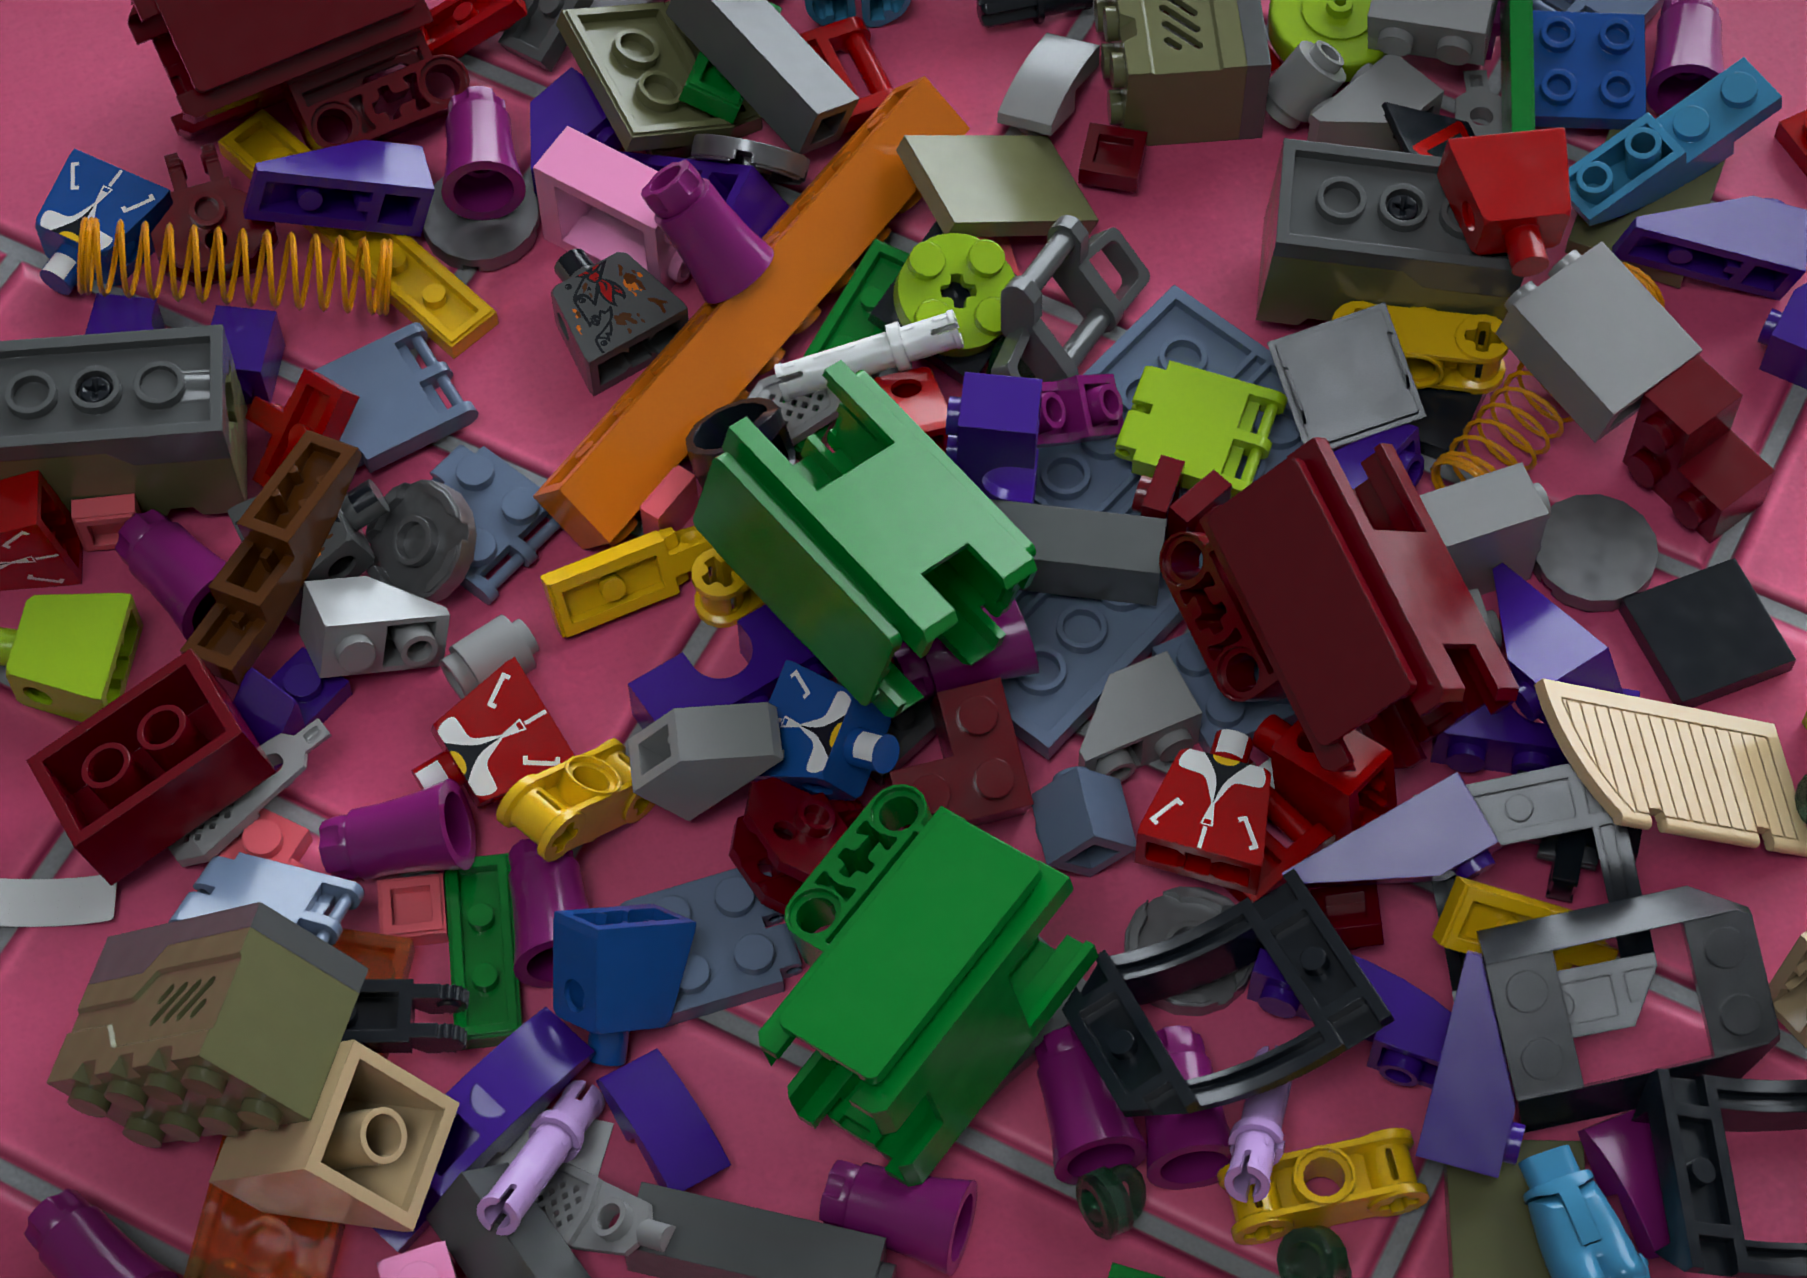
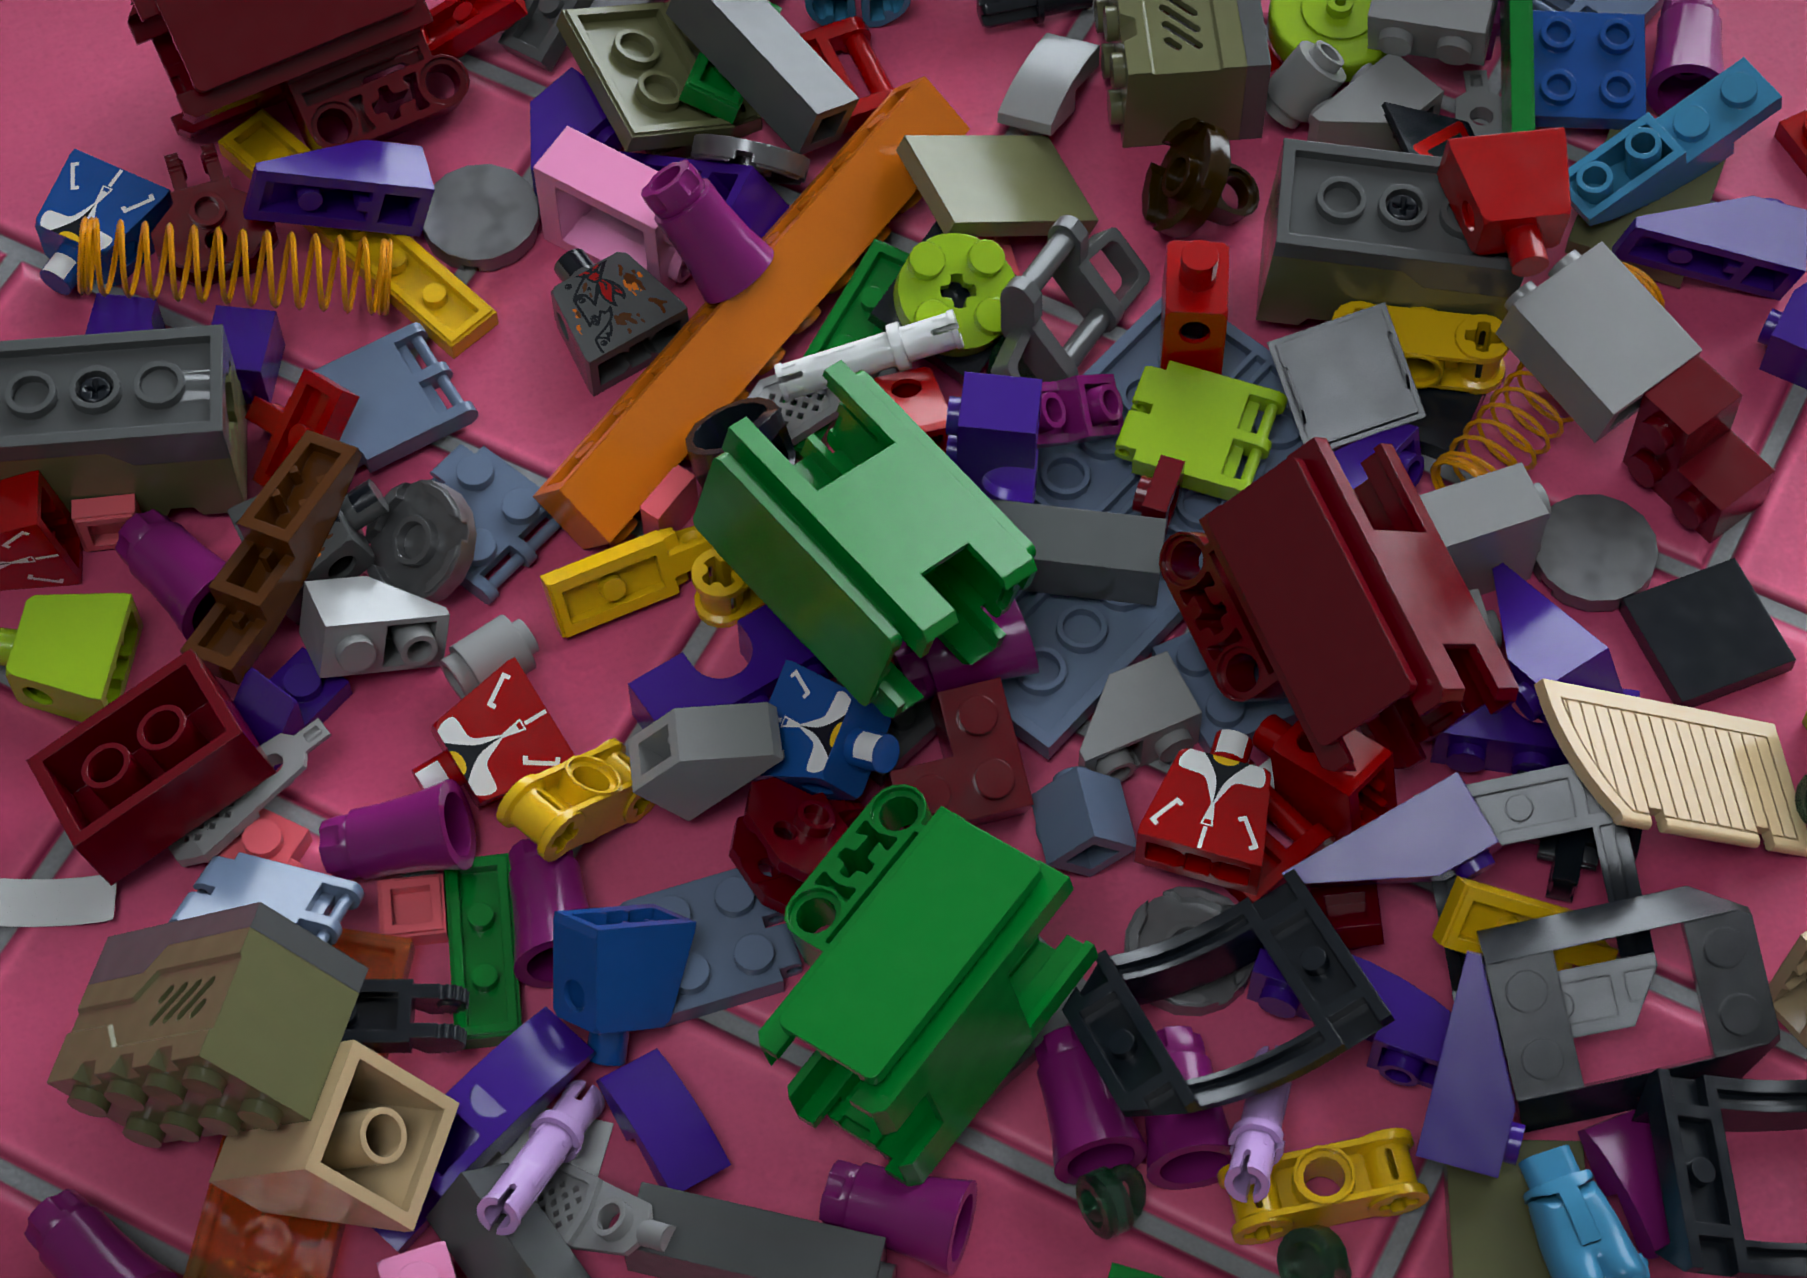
magenta plant [441,86,526,220] -> none
dark red plate [1078,122,1148,193] -> none
dark red plate [1165,469,1232,540] -> none
none -> dark brown tile [1142,117,1260,239]
none -> red torso [1160,240,1229,375]

